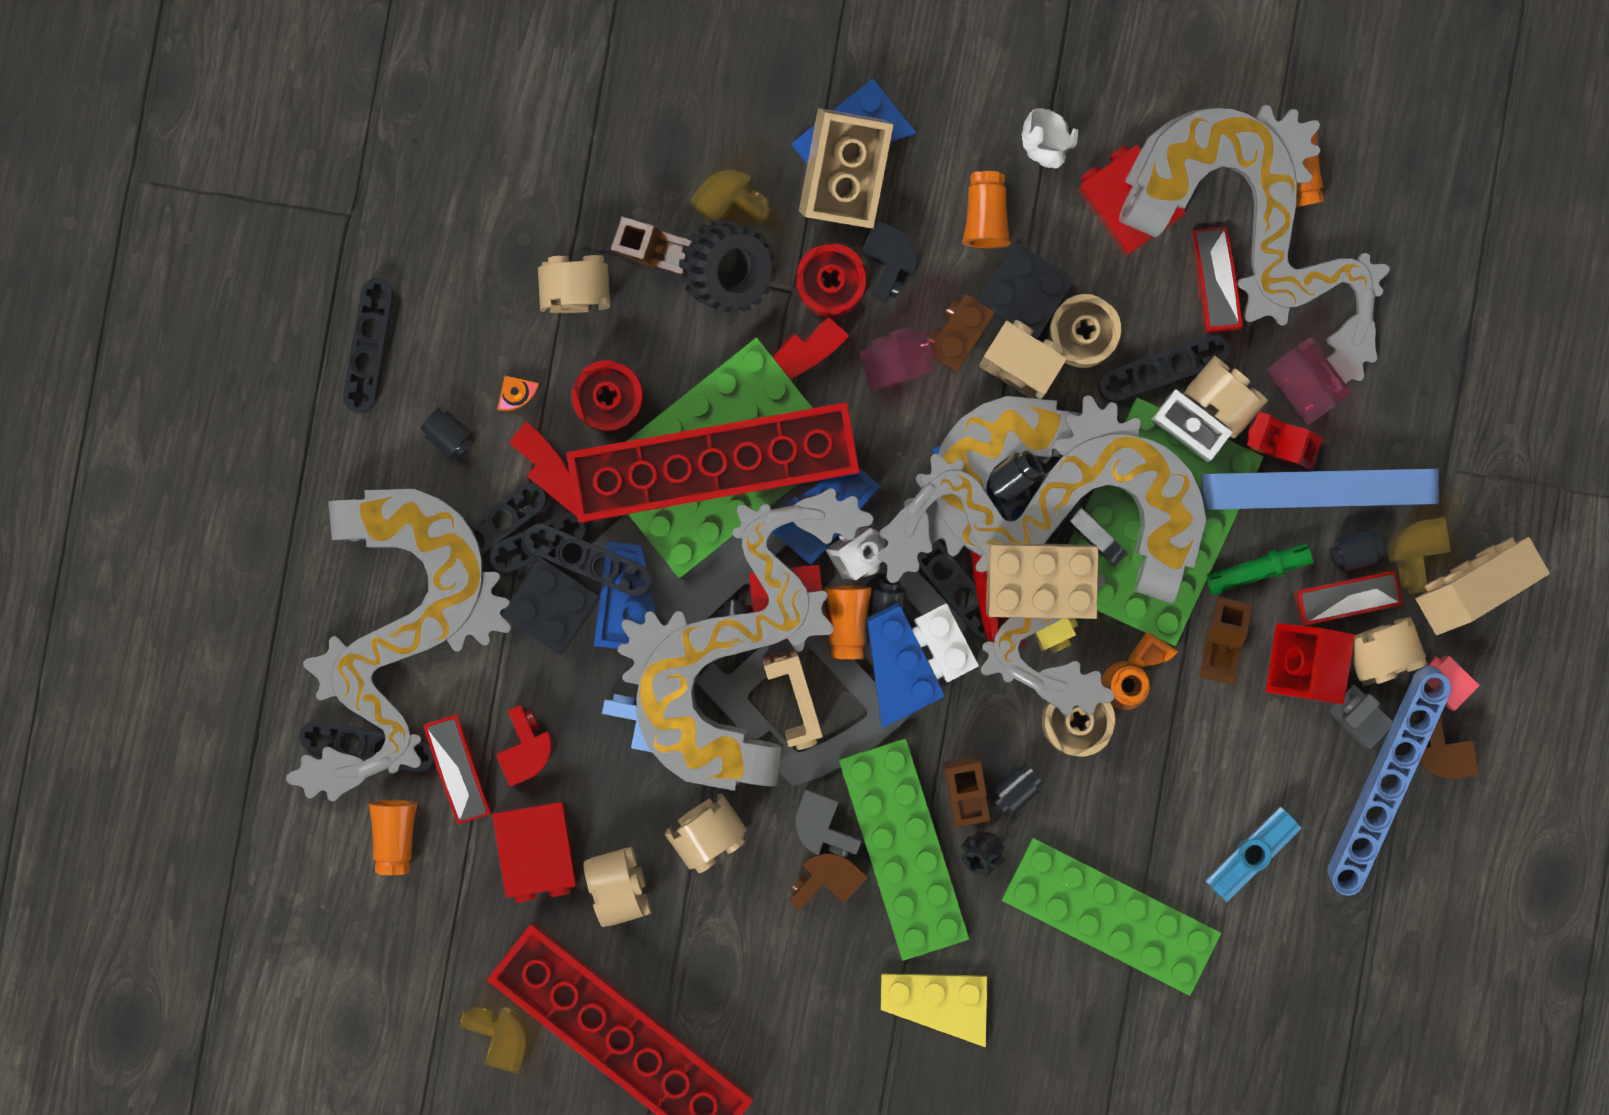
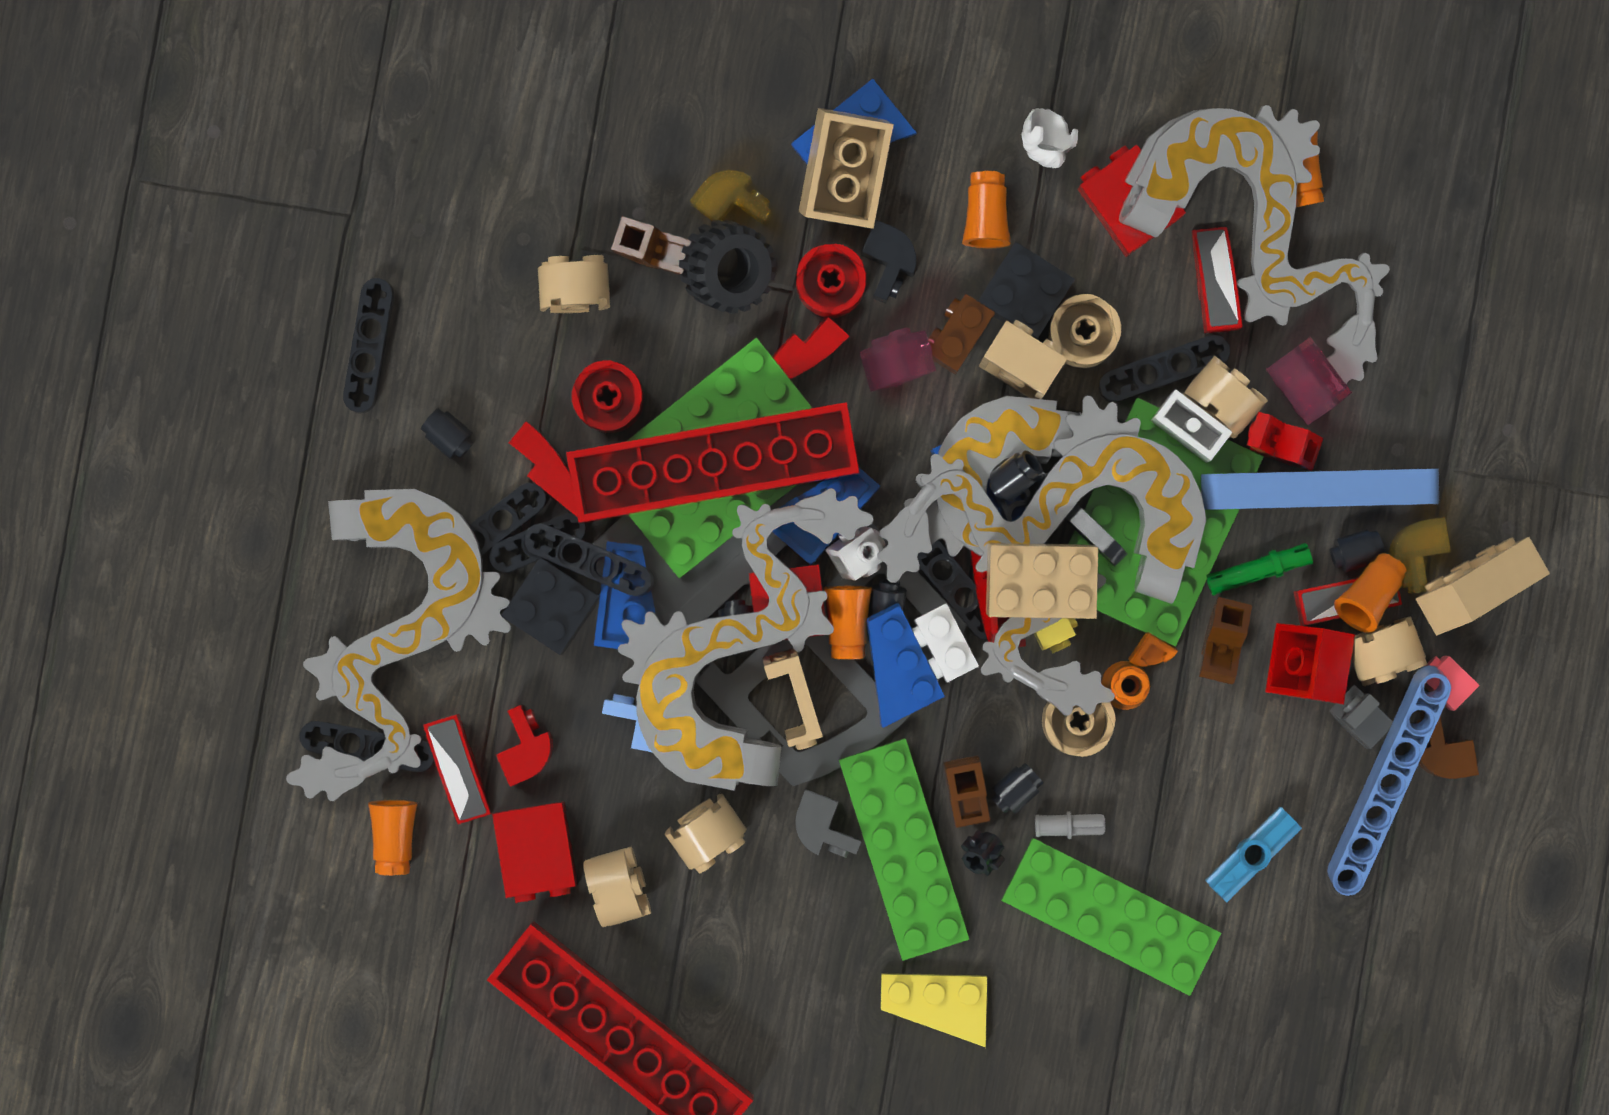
clear yellow brick [458,1006,528,1074] -> none
tile [497,376,540,411] -> none
reddish brown brick [789,852,868,911] -> none
none -> light grey axle [1035,811,1105,839]
none -> orange plant [1334,553,1407,633]

